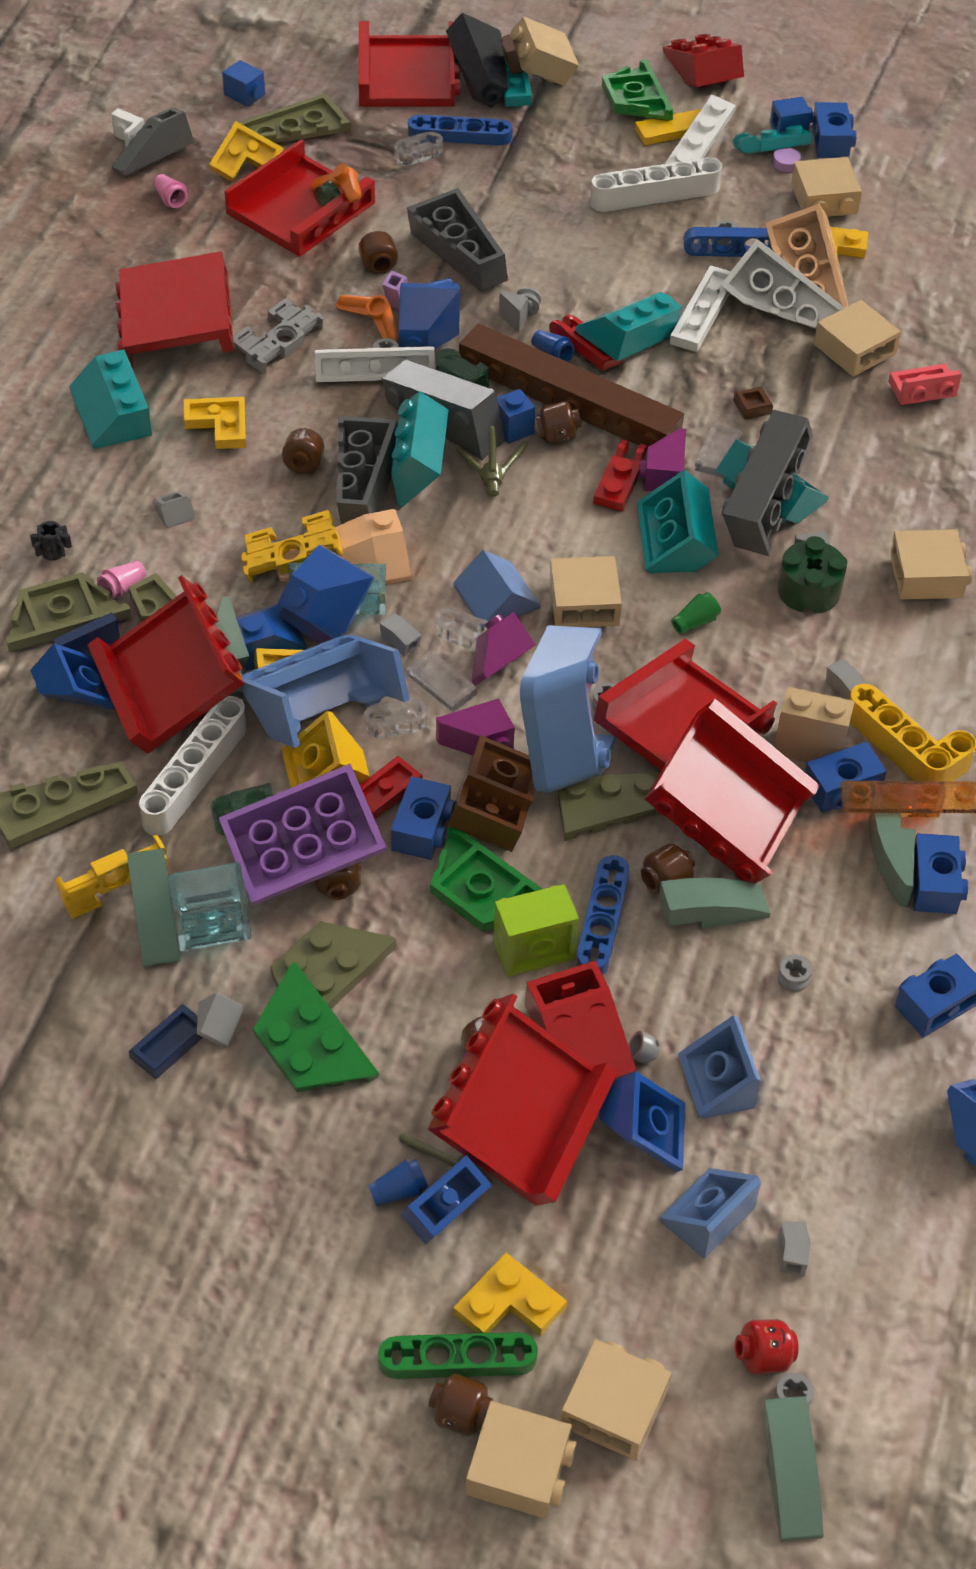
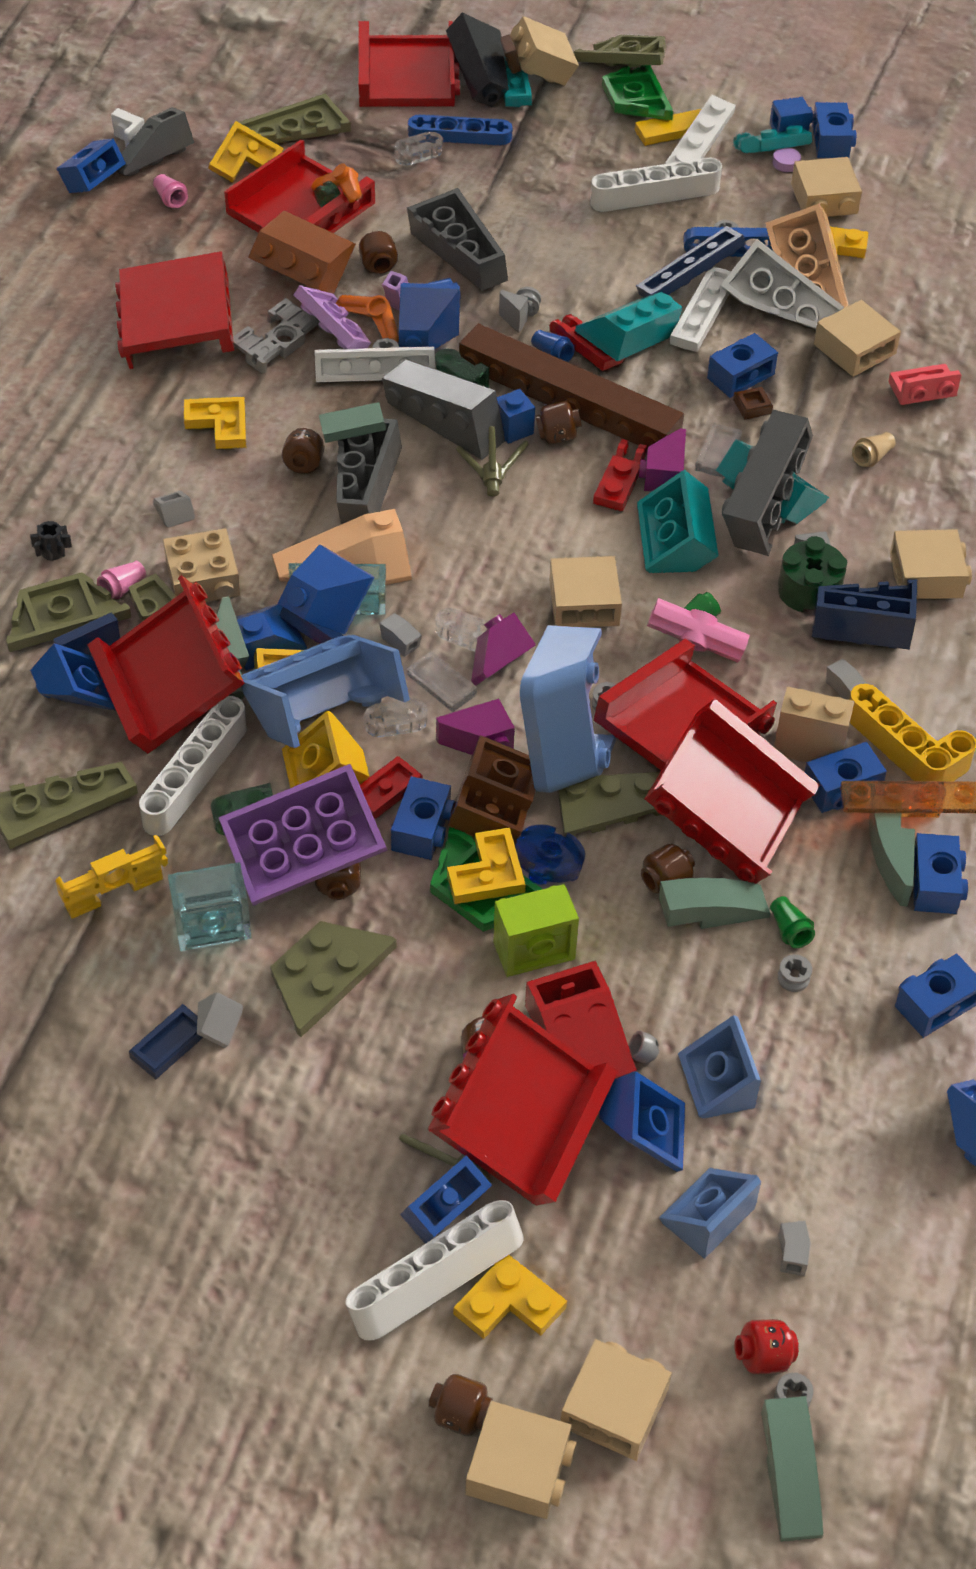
teal slope [69,350,152,449] -> none
sand green slope [127,848,179,967] -> none
blue brick [222,60,265,107] -> none
yellow piece [241,510,343,583] -> none
green wing [253,962,379,1092] -> none
blue cone [368,1159,429,1206] -> none
green beam [378,1332,538,1379] -> none
teal slope [391,391,449,507] -> none
medium blue slope [454,550,540,629] -> none
blue beam [577,855,629,975] -> none
red slope [662,34,744,87] -> none
none -> blue brick [56,138,126,193]
none -> tan brick [163,528,240,602]
none -> dark orange slope [248,211,356,294]
none -> lavender wing [294,285,371,349]
none -> sand green tile [319,402,386,443]
none -> white beam [345,1200,524,1340]
none -> yellow plate [447,827,525,904]
none -> clear blue plate [515,825,586,885]
none -> olive wing [573,35,666,67]
none -> dark blue plate [636,226,746,297]
none -> bright pink piece [647,598,750,663]
none -> blue brick [707,333,778,398]
none -> green cone [770,896,815,949]
none -> dark blue wedge [812,579,917,650]
none -> tan cone [852,432,896,467]

